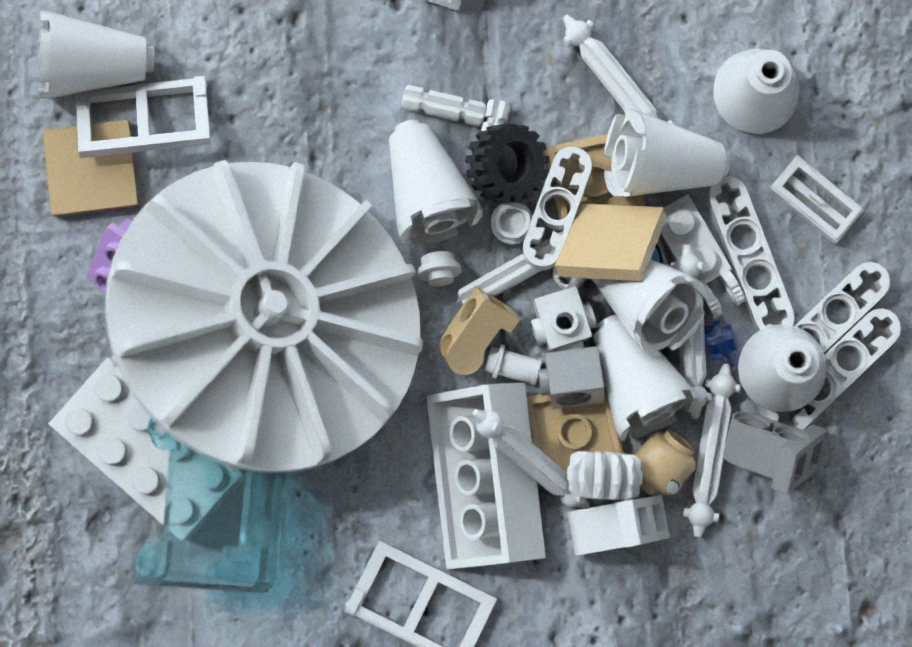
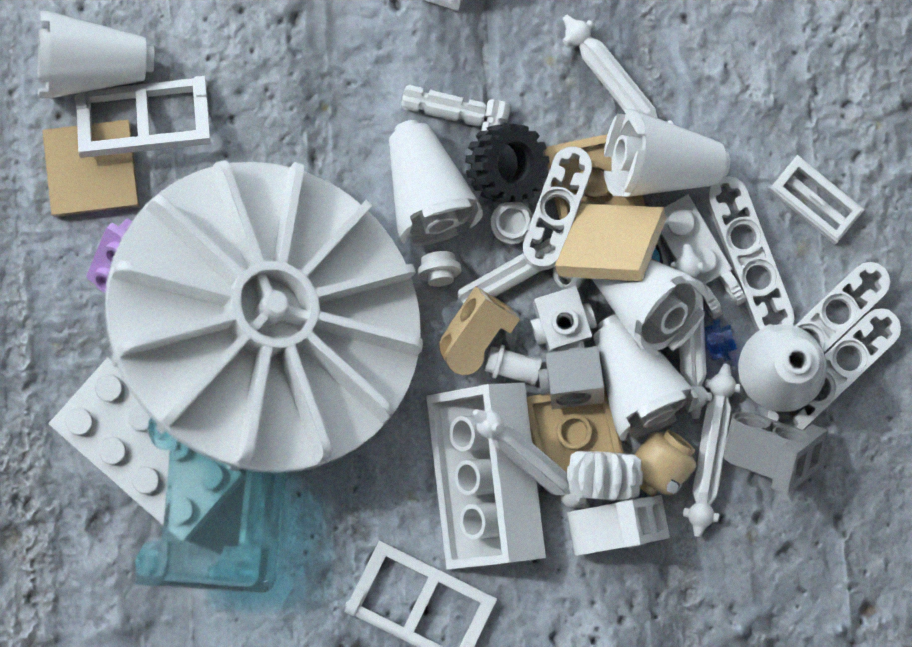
white cone [713,49,800,135] -> none

